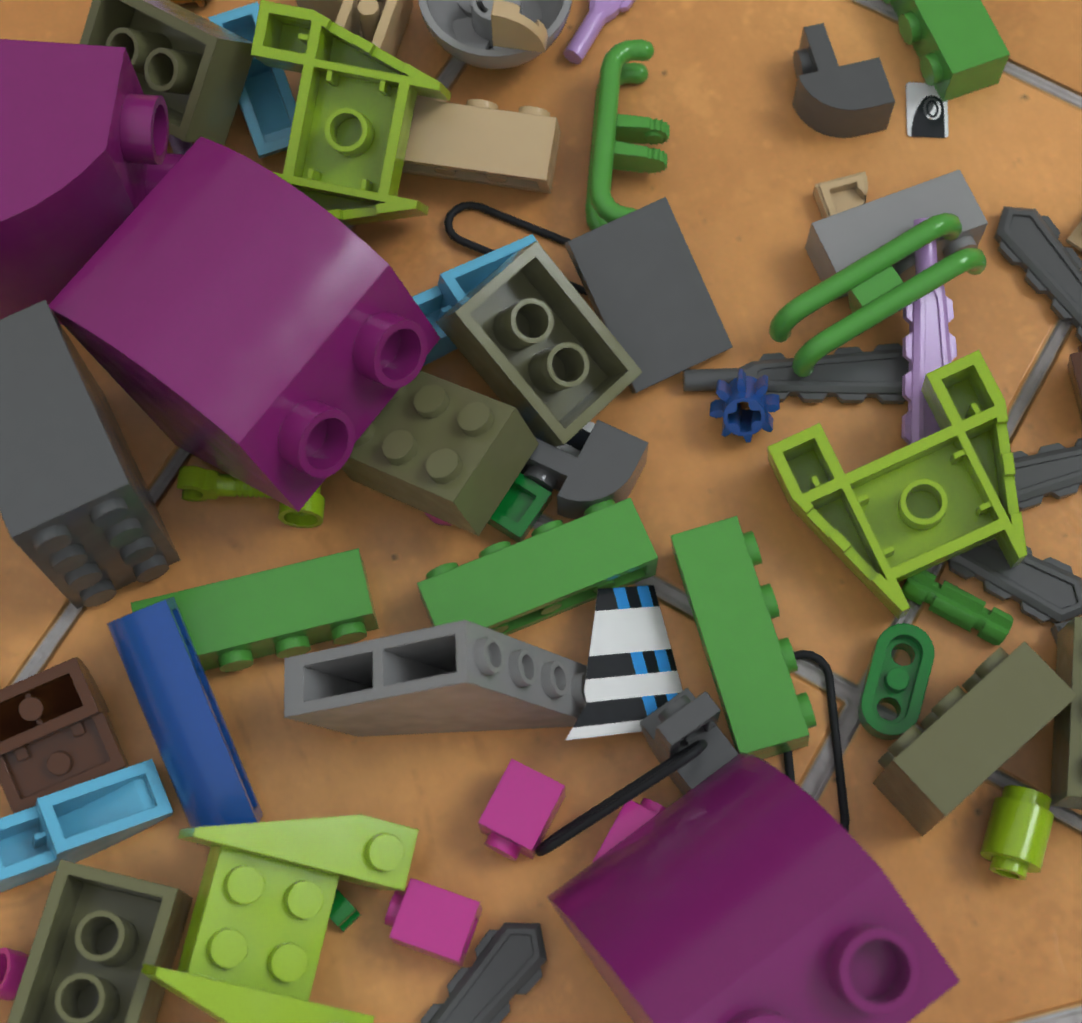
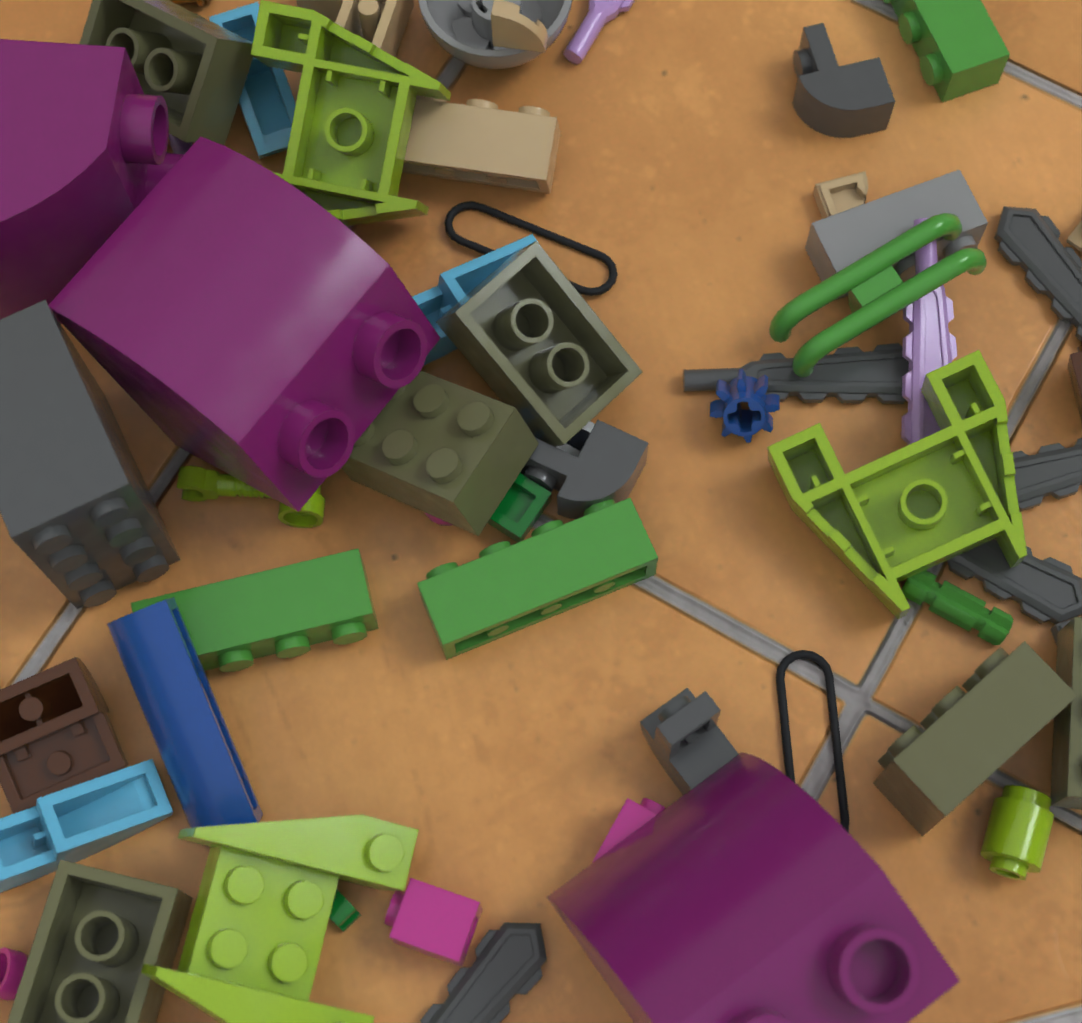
light grey slope [284,620,587,737] -> none
dark pink brick [478,759,565,861] -> none
black piece [536,739,707,856] -> none
dark grey tile [565,197,733,393] -> none
sticker [565,585,683,741] -> none
bright green piece [585,40,670,231] -> none
bright green brick [671,516,816,759] -> none
green plate [858,623,935,740] -> none
sticker [906,82,949,138] -> none

